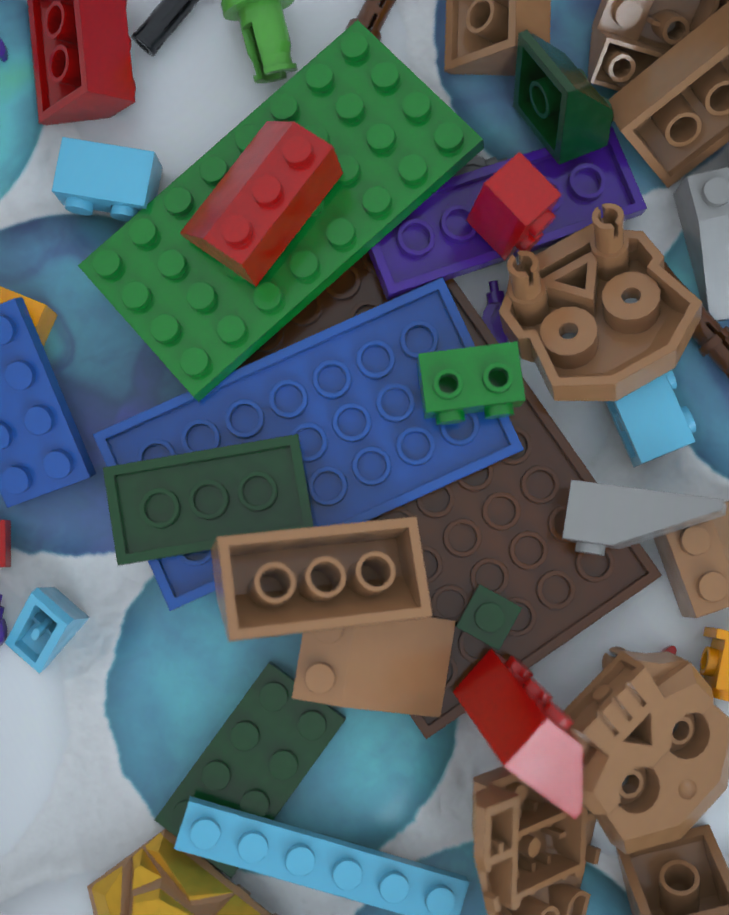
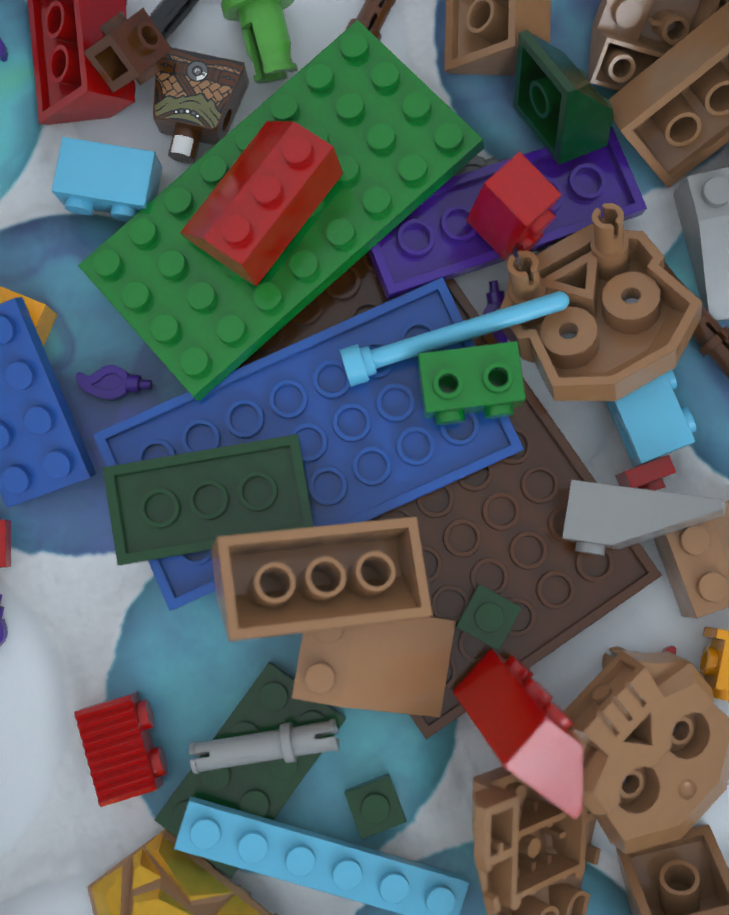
medium azure slope [5,587,90,674] -> none
none -> red brick [74,692,168,807]
none -> dark purple piece [76,365,152,400]
none -> reddish brown brick [84,8,172,93]
none -> torso [153,47,249,163]
none -> light grey pin [189,719,340,774]
none -> medium azure piece [339,291,569,387]
none -> dark green plate [344,773,407,840]
none -> red plate [615,455,676,491]

